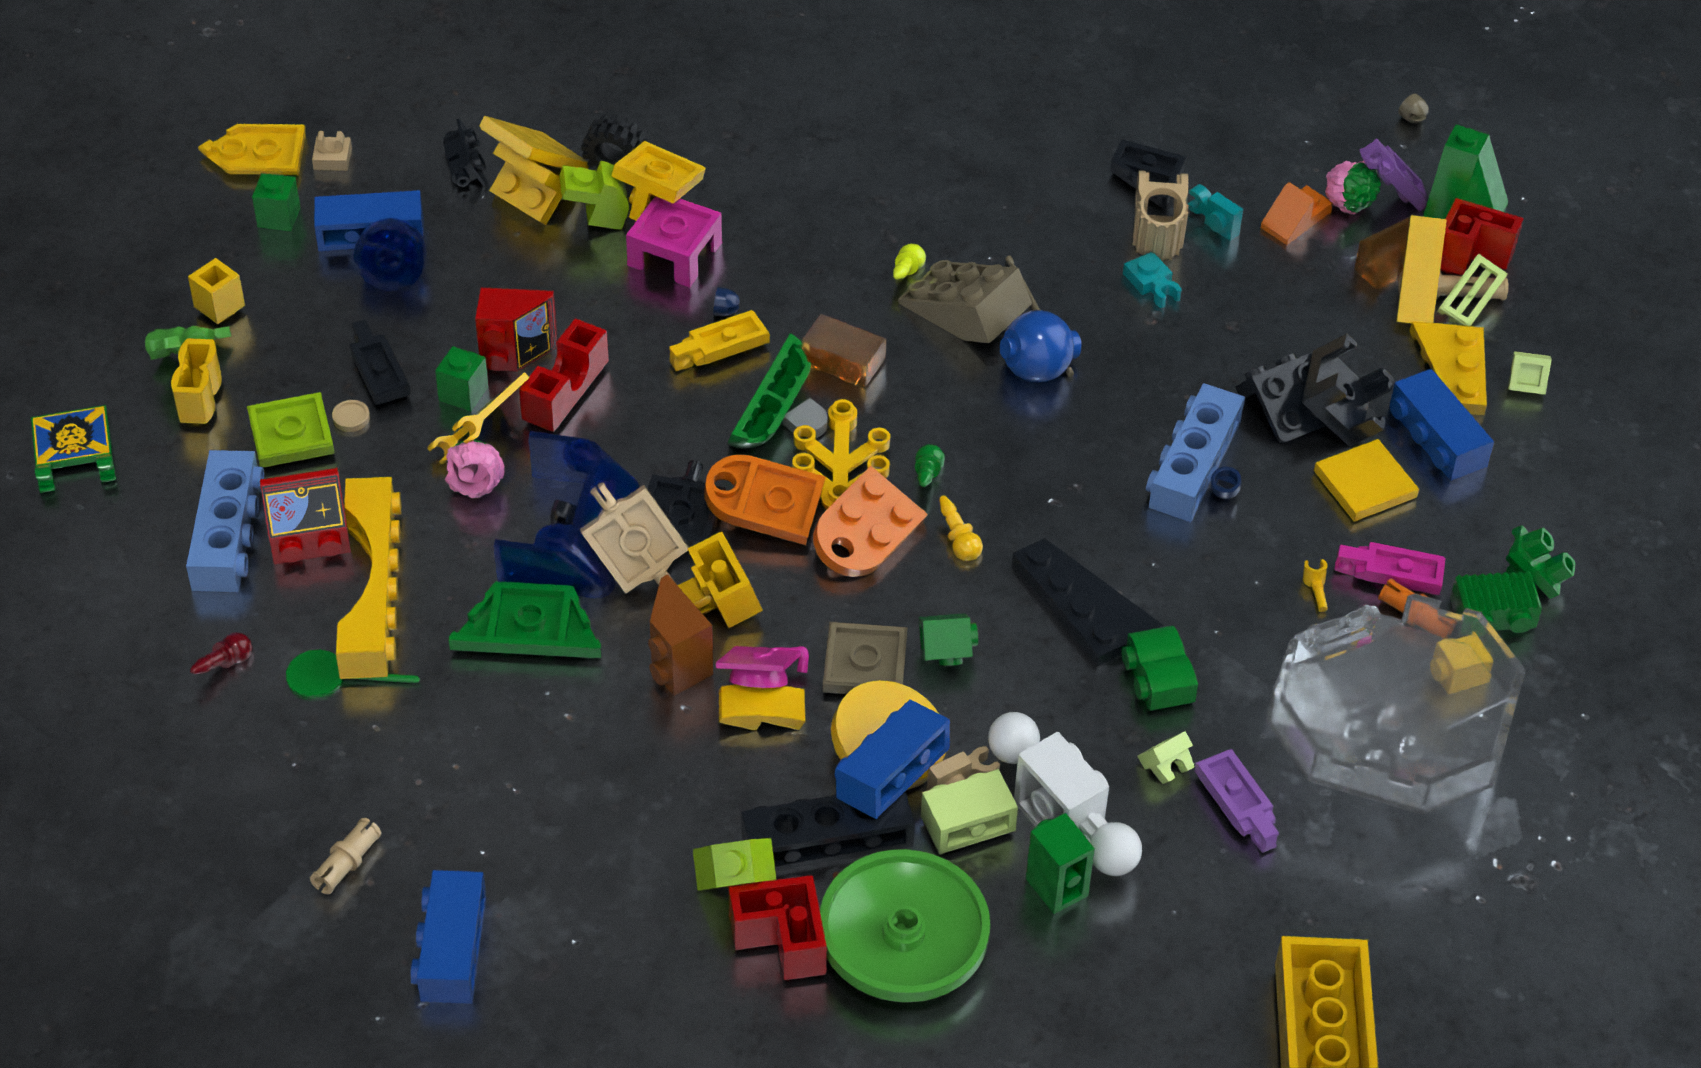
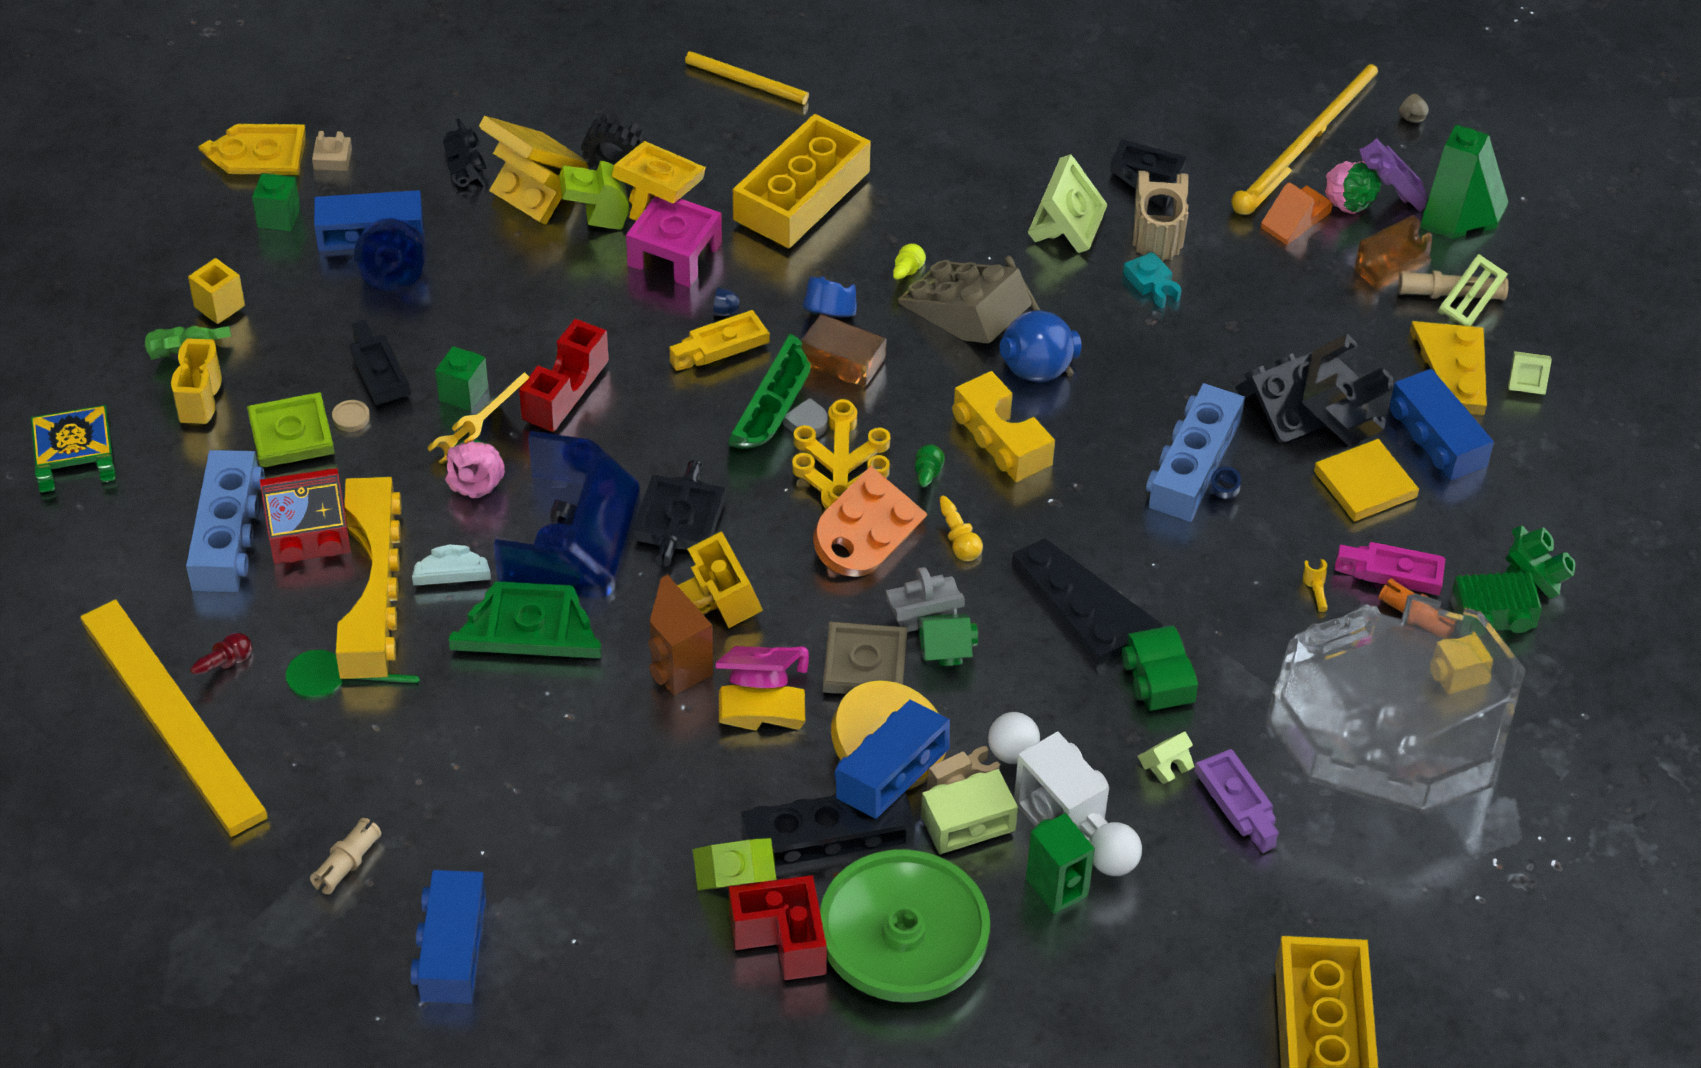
red slope [475,287,558,372] -> none
tan plate [580,482,689,594] -> none
orange plate [704,455,826,545] -> none
teal plate [1188,184,1243,241] -> none
yellow tile [1396,215,1447,324] -> none
red brick [1440,198,1524,276] -> none
none -> yellow tile [80,599,268,837]
none -> light aqua plate [412,544,491,586]
none -> yellow bar [685,51,809,105]
none -> yellow brick [733,113,871,249]
none -> blue hair [802,276,857,318]
none -> light grey hips [886,567,965,632]
none -> yellow arch [952,371,1055,482]
none -> yellowish green bracket [1028,154,1108,253]
none -> yellow bar [1231,64,1378,215]

